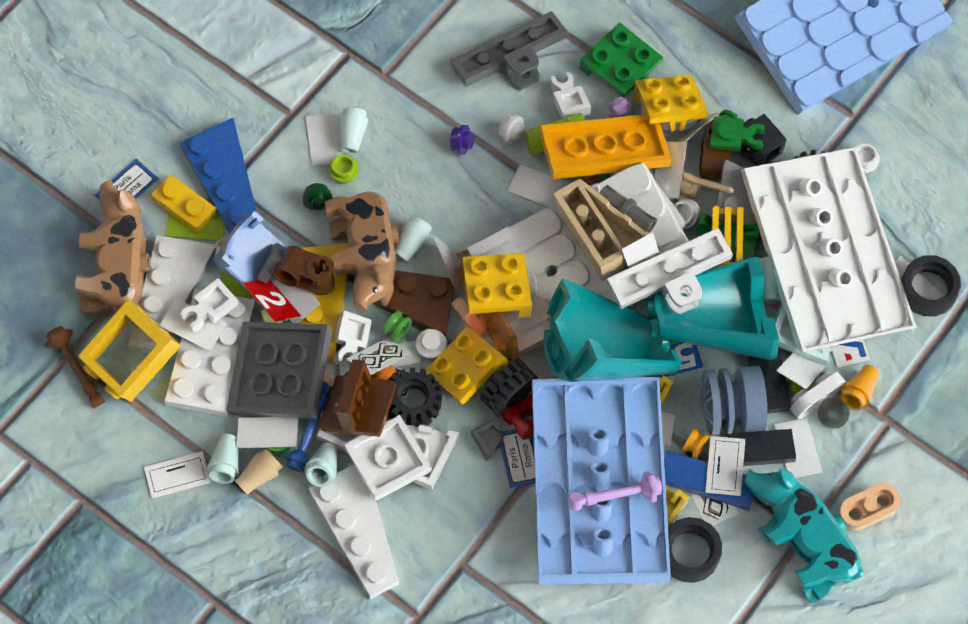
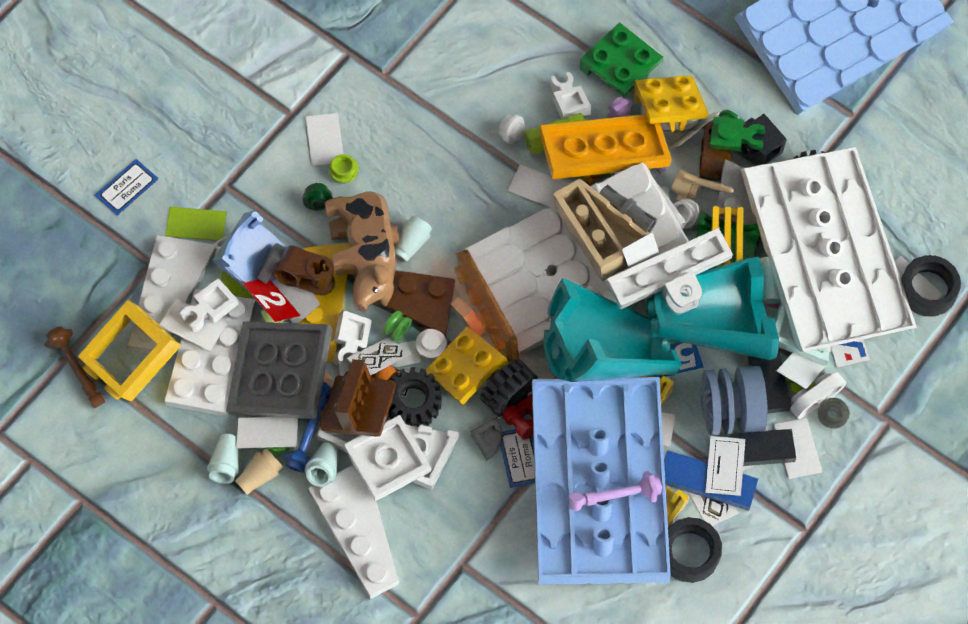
medium nougat animal [75,180,150,315] -> none
white sticker [144,451,211,499] -> none
yellow plate [151,175,217,234] -> none
blue wing [180,118,257,235] -> none
light aqua cone [339,107,368,154] -> none
white sticker [434,236,466,294] -> none
dark grey plate [450,11,567,90] -> none
dark purple plate [450,125,474,155] -> none
yellow piece [462,253,532,318] -> none
white sticker [654,142,687,198] -> none
light orange bush [682,427,710,459] -> none
teal animal [744,469,864,603] -> none
light nougat plate [838,483,900,531] -> none
light orange cone [840,364,880,411] -> none
white plate [856,144,880,173] -> none

